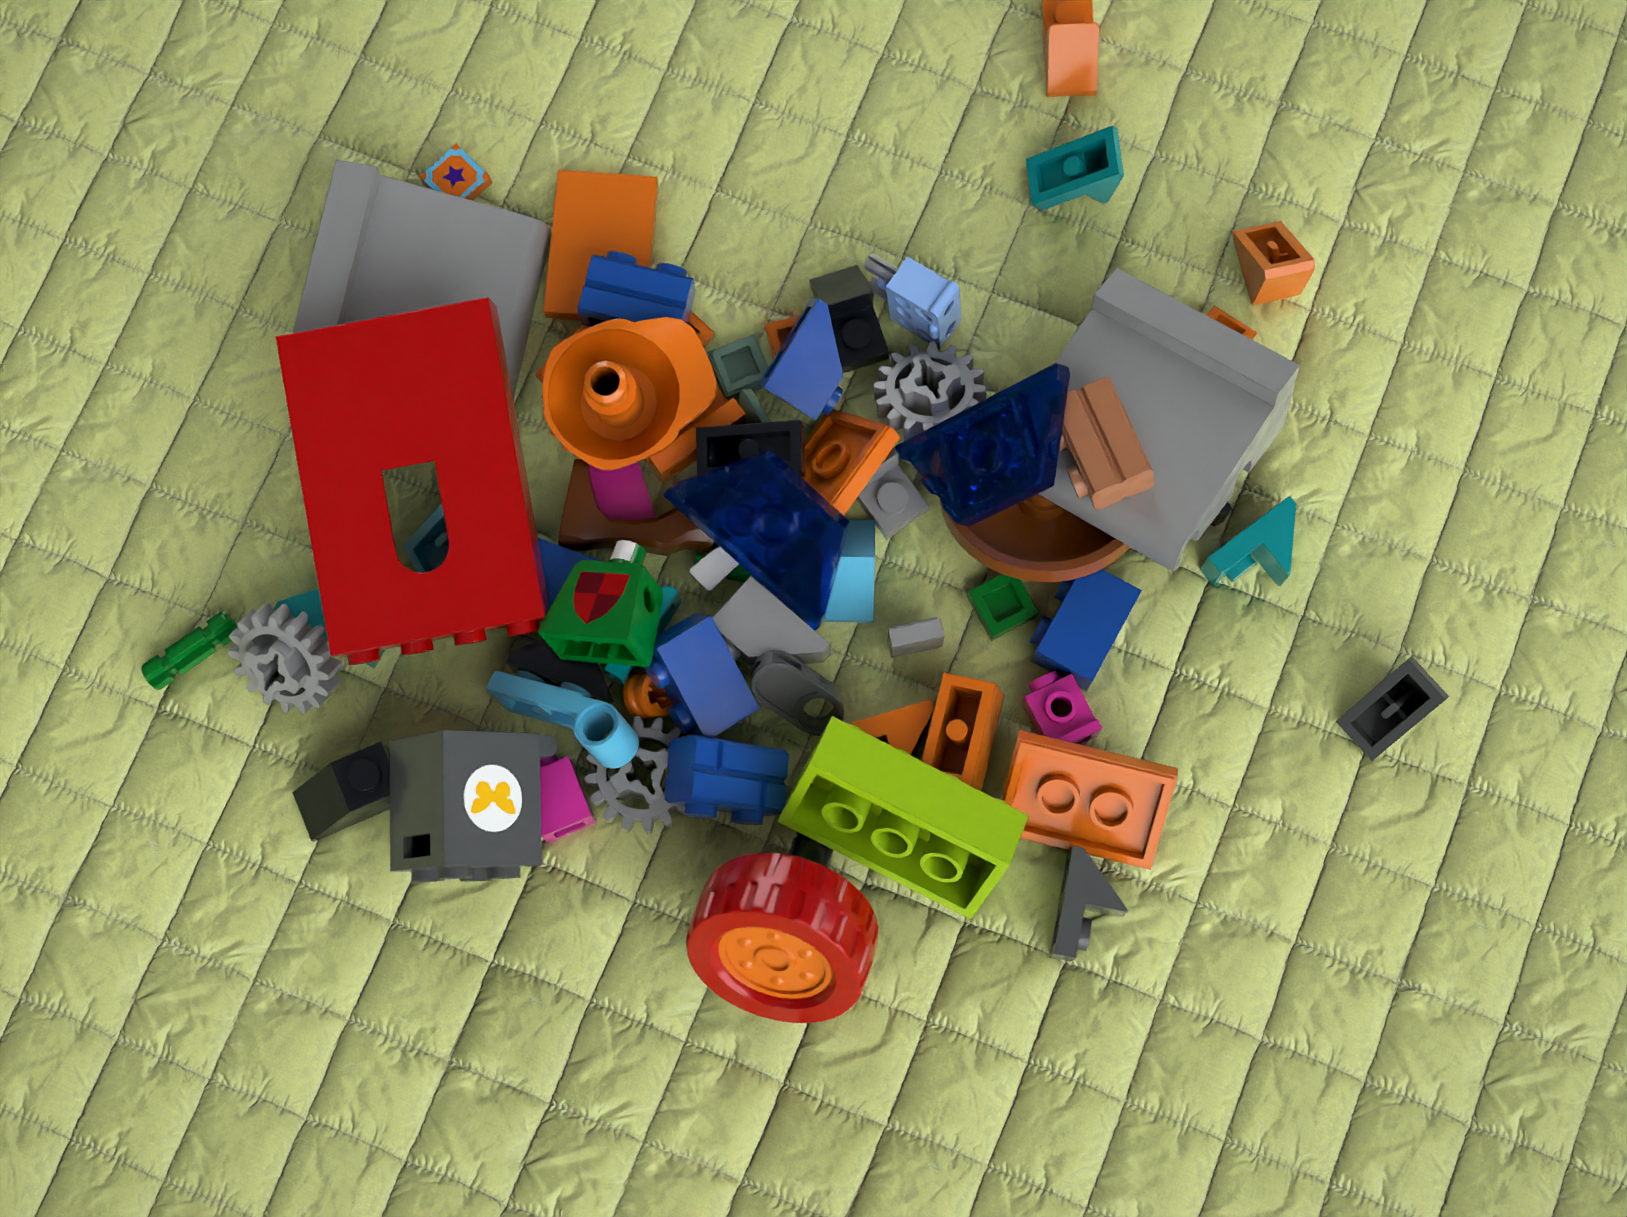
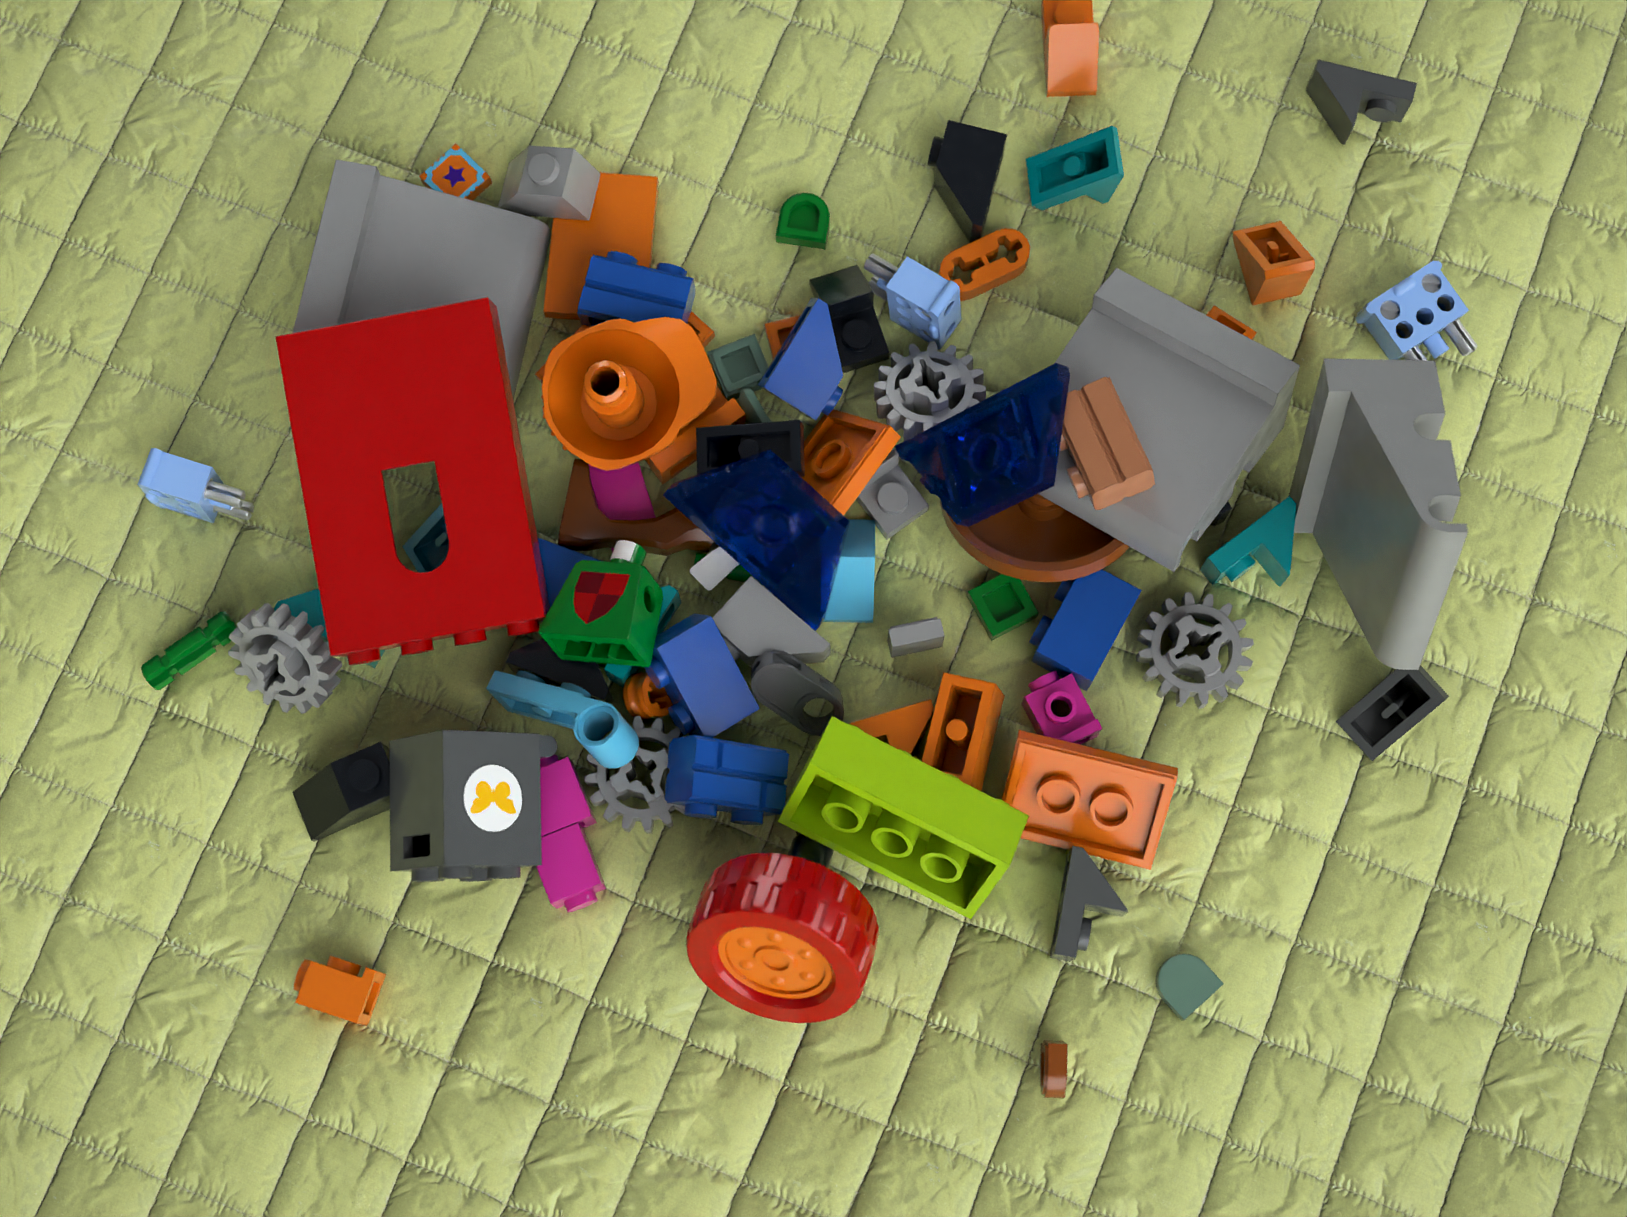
none -> light blue piece [137,448,254,523]
none -> orange brick [294,955,386,1026]
none -> light grey slope [498,145,601,221]
none -> dark pink brick [536,823,607,912]
none -> green tile [776,193,830,250]
none -> black slope [927,120,1007,243]
none -> orange beam [939,228,1030,301]
none -> dark orange tile [1040,1040,1068,1098]
none -> light grey gear [1136,592,1254,709]
none -> sand green tile [1156,954,1224,1021]
none -> light grey panel [1289,359,1468,670]
none -> dark grey slope [1306,60,1417,145]
none -> light blue piece [1356,260,1477,360]

